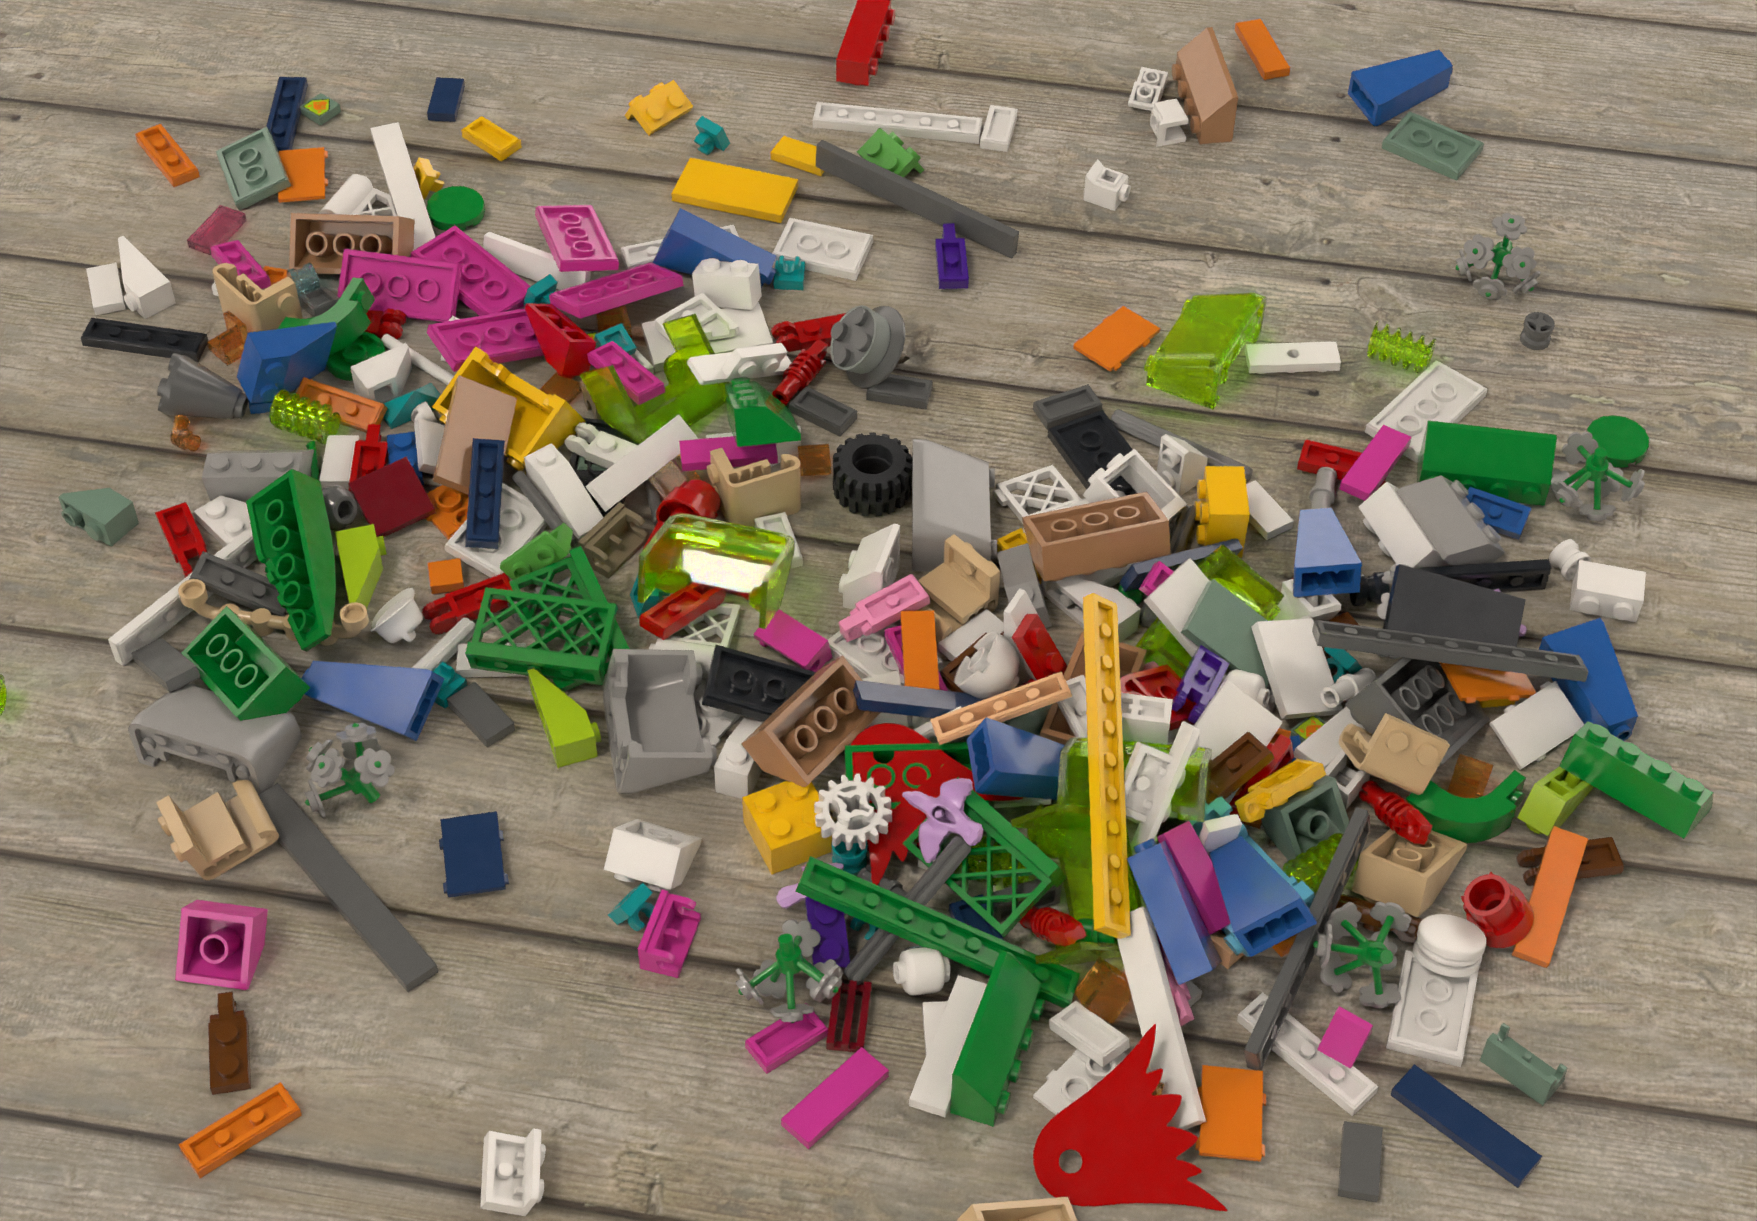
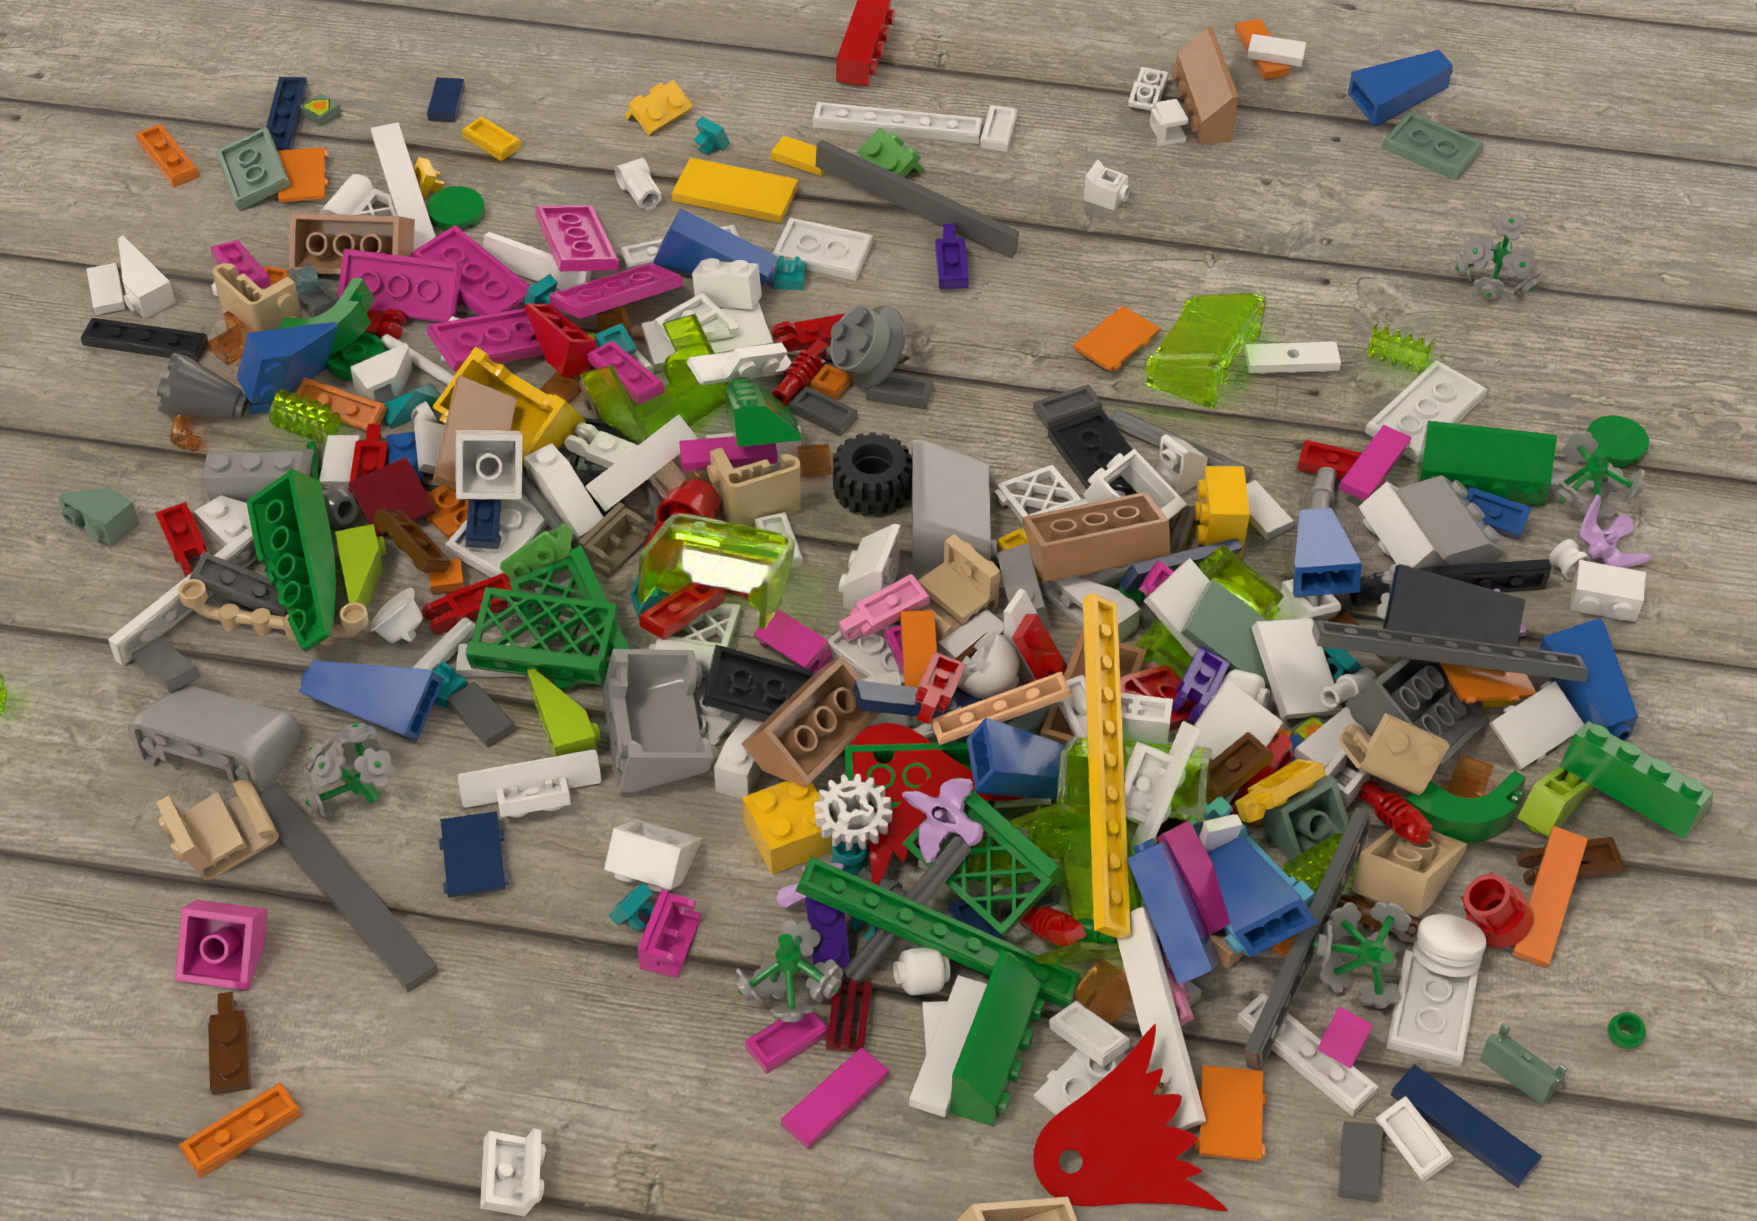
green slope [181,606,311,721] -> none
clear pink tile [187,205,246,256] -> none
dark grey wheel [1520,312,1555,350] -> none
none -> reddish brown hinge [373,509,451,573]
none -> white slope [455,430,522,499]
none -> white bracket [458,750,601,818]
none -> white piece [615,158,662,211]
none -> orange tile [810,364,852,401]
none -> hinge [915,652,966,724]
none -> white tile [1247,34,1306,67]
none -> white tile [1375,1096,1455,1183]
none -> lavender animal [1579,495,1652,568]
none -> green plate [1607,1012,1646,1049]

